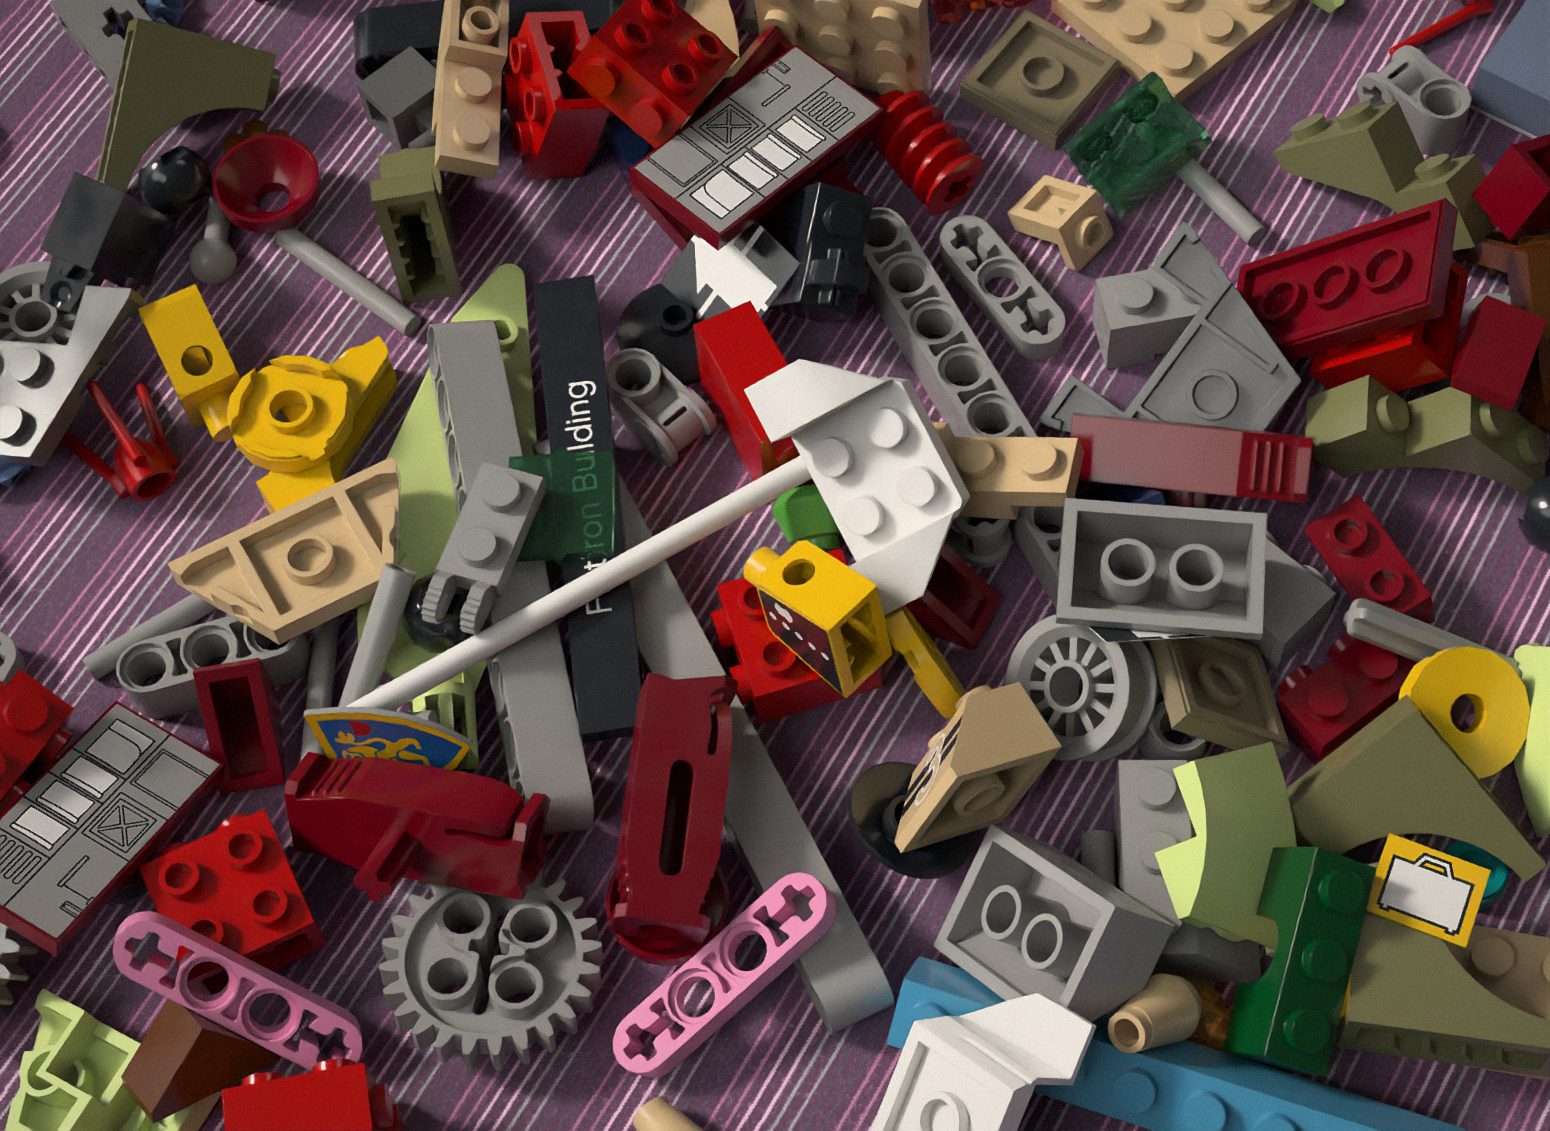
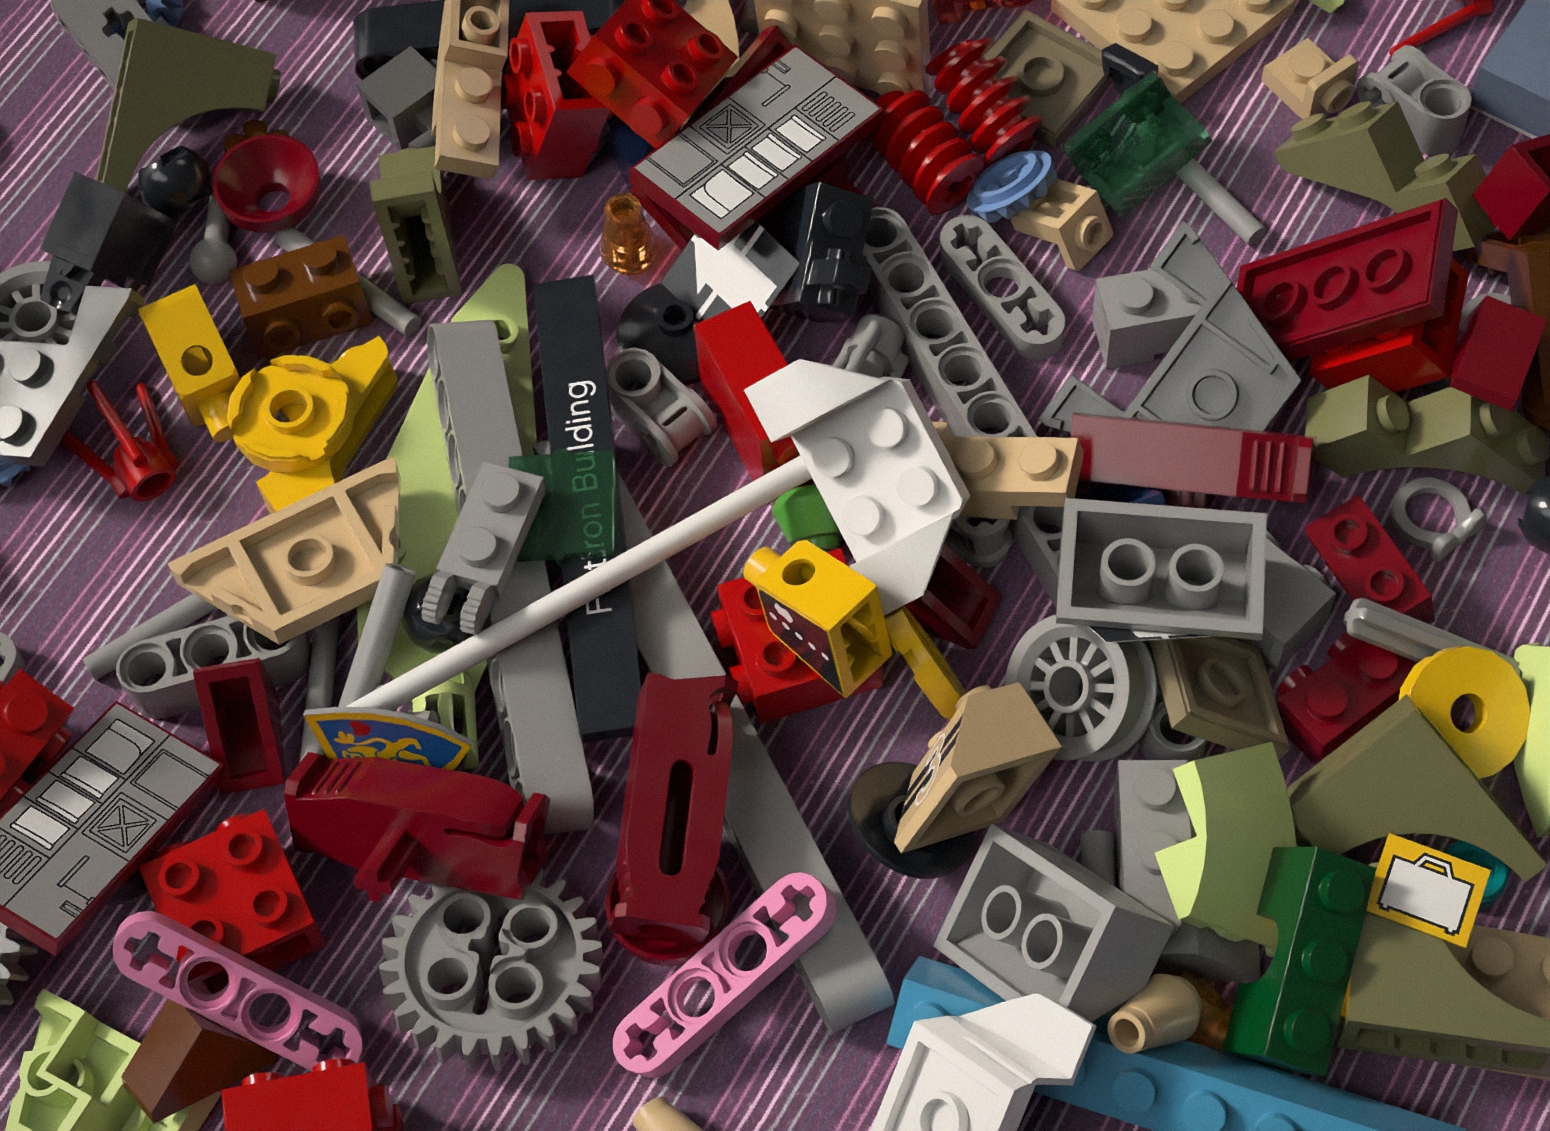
none -> reddish brown bracket [229,235,372,358]
none -> clear orange cone [599,193,659,276]
none -> light grey plant [832,315,909,378]
none -> red piece [925,36,1044,169]
none -> medium blue gear [966,151,1057,223]
none -> black tile [1102,43,1159,121]
none -> tan bracket [1261,38,1359,120]
none -> light grey piece [1390,477,1486,562]

